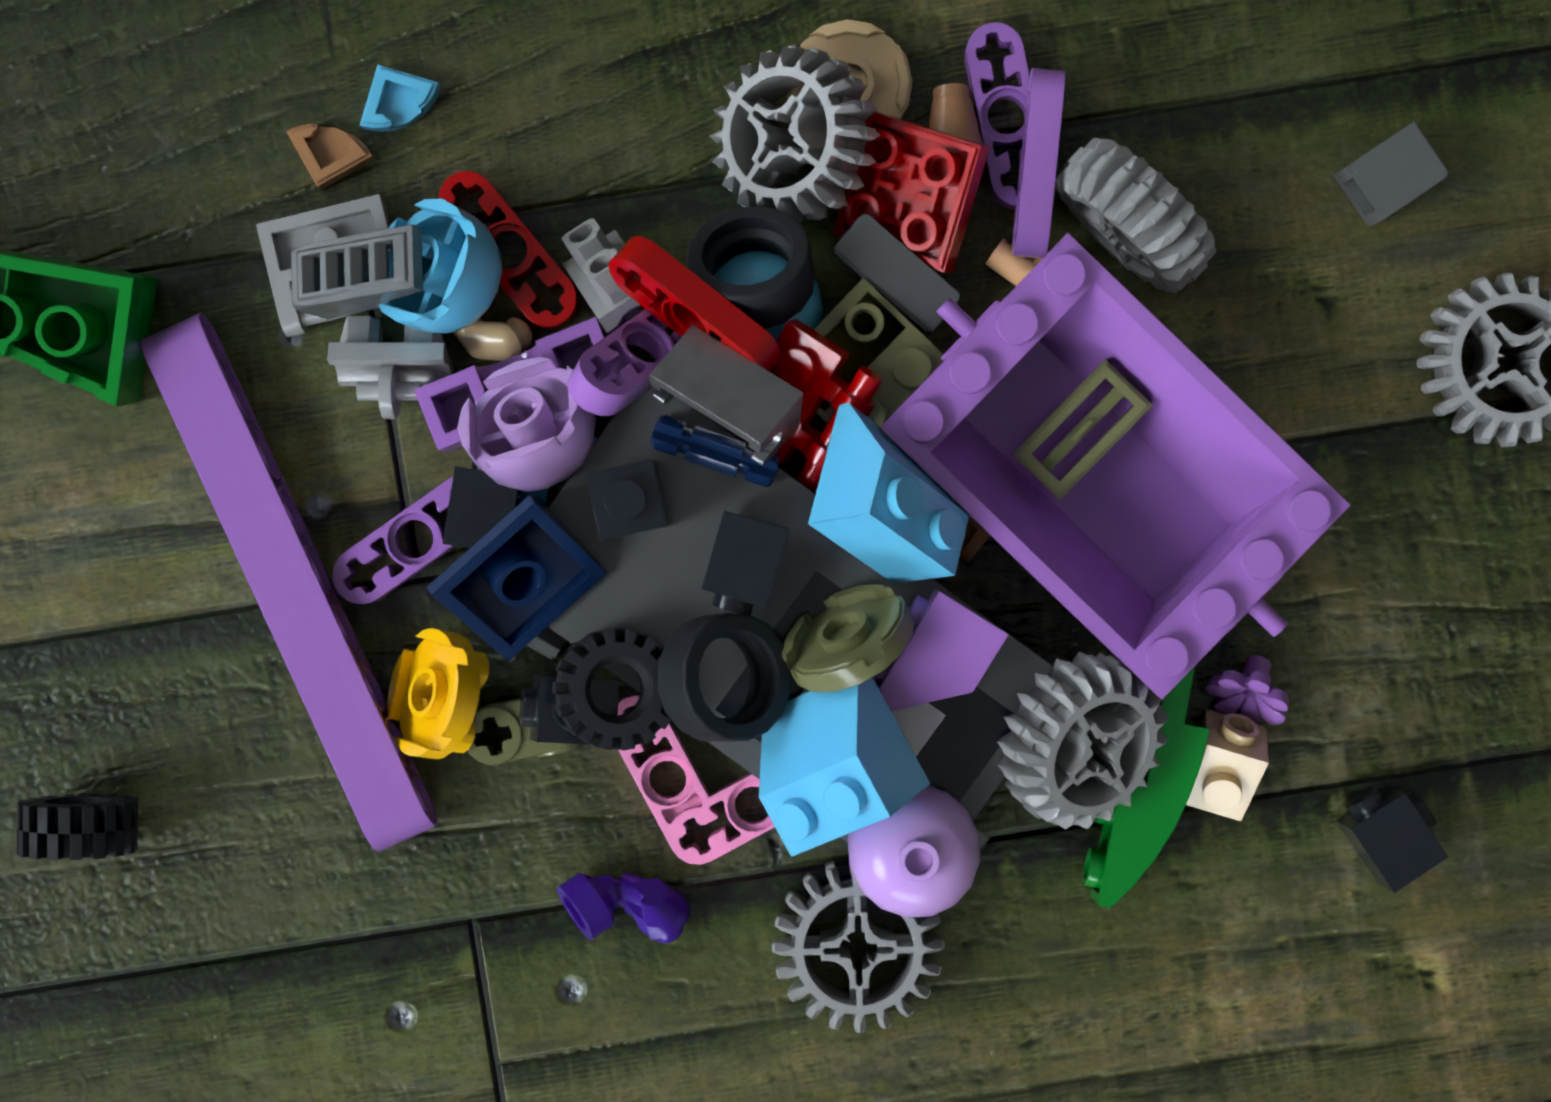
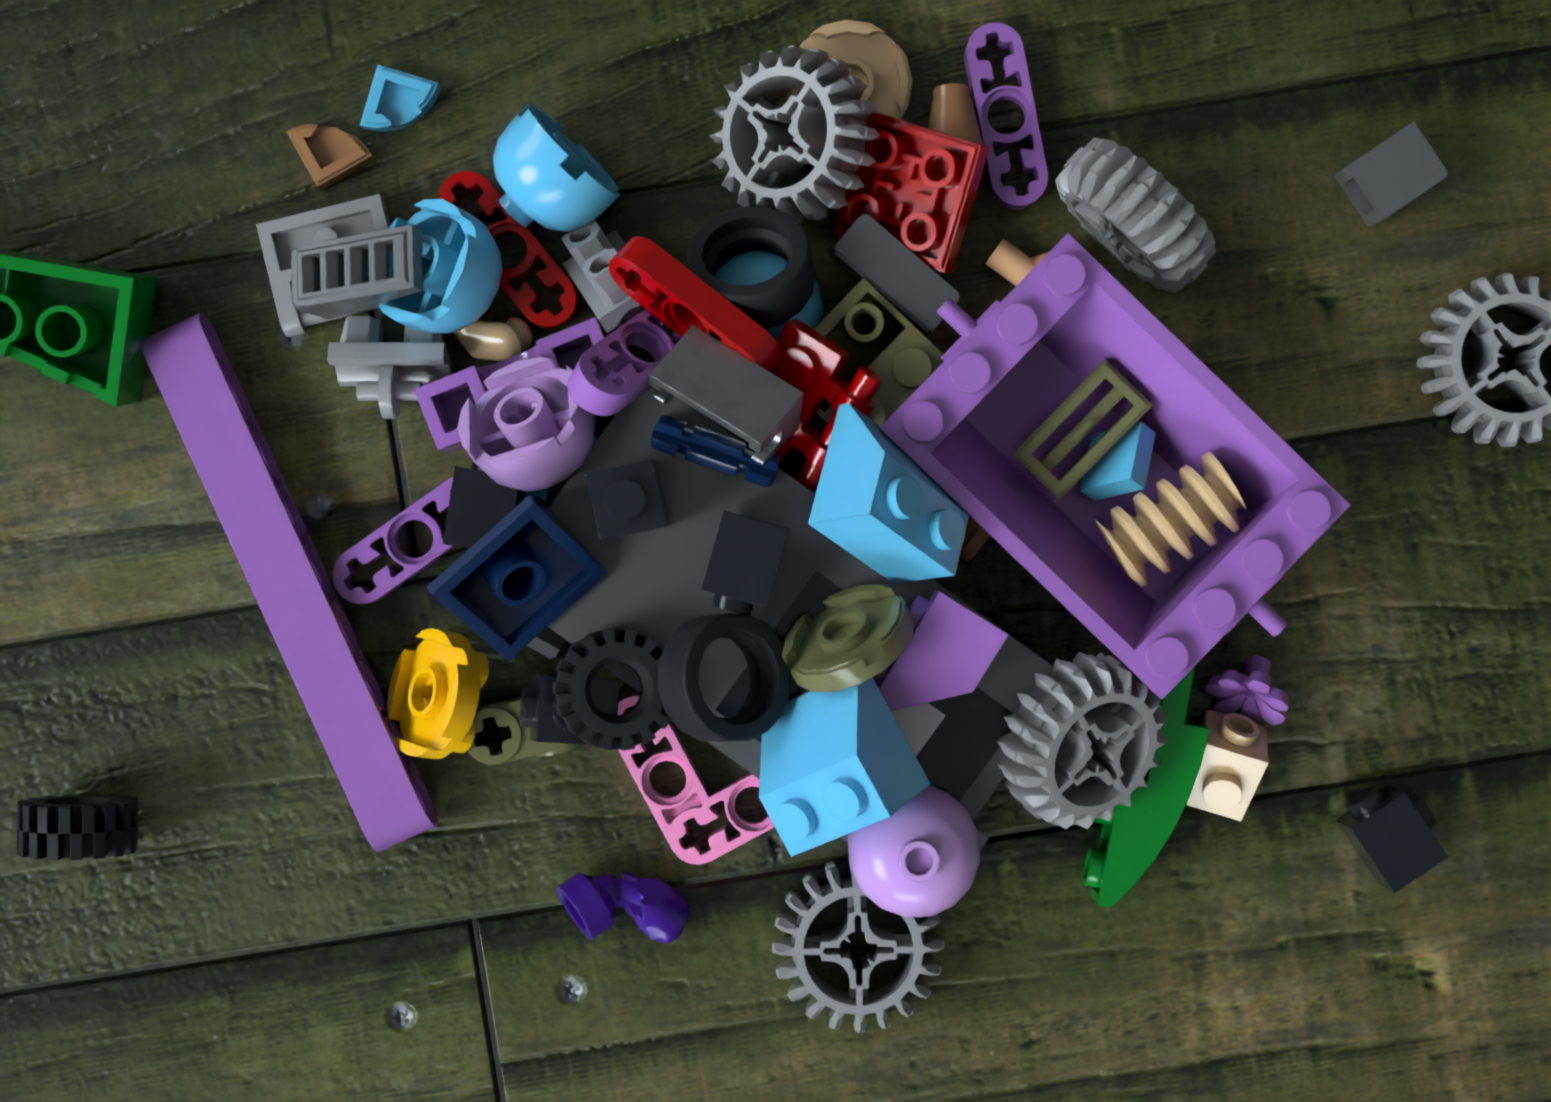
medium lavender beam [1012,68,1065,259] -> none
none -> medium azure cylinder [493,103,621,232]
none -> medium azure tile [1080,422,1156,501]
none -> tan piece [1095,451,1246,587]

